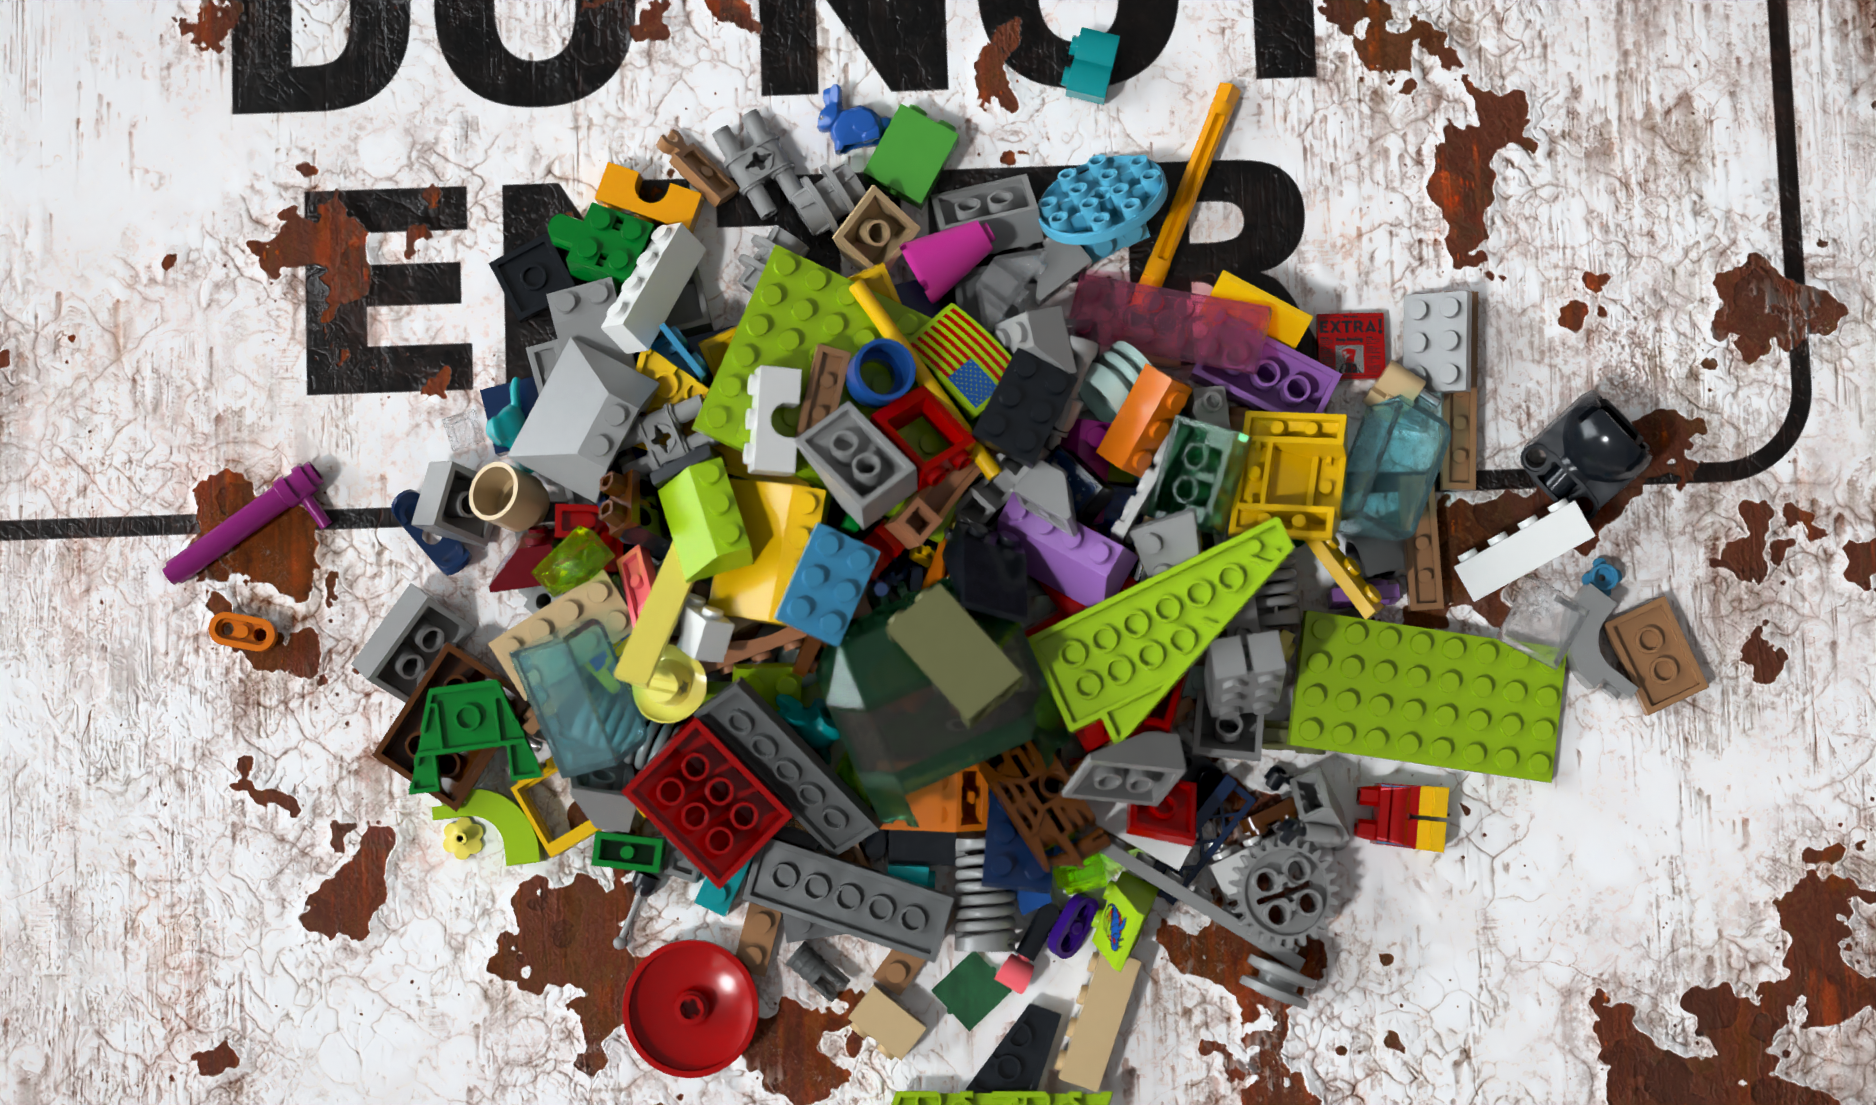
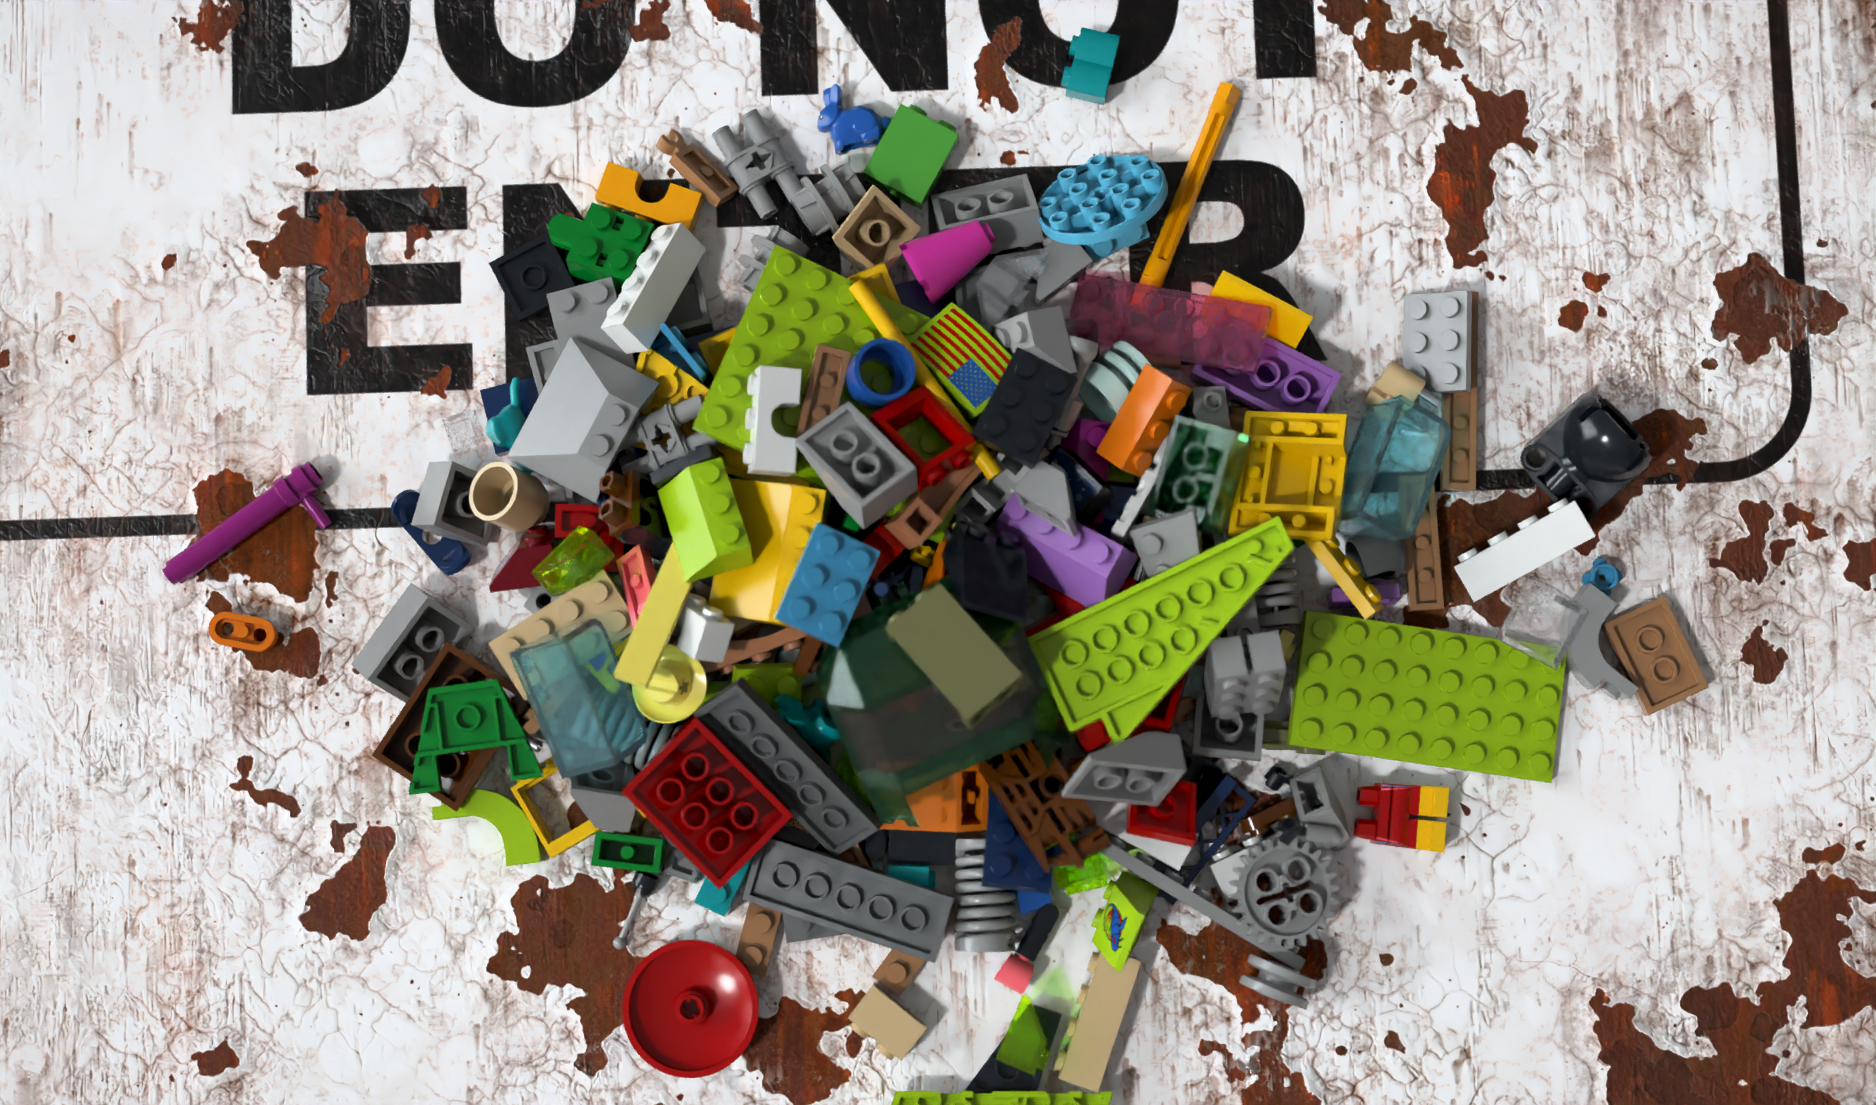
light yellow plant [443,817,484,860] -> none
dark grey hinge [785,941,850,1002] -> none
clear green piece [931,952,1012,1031] -> none
dark purple plate [1047,893,1099,959] -> none
red tile [1316,313,1386,381] -> none
none -> clear neon green slope [996,993,1051,1076]

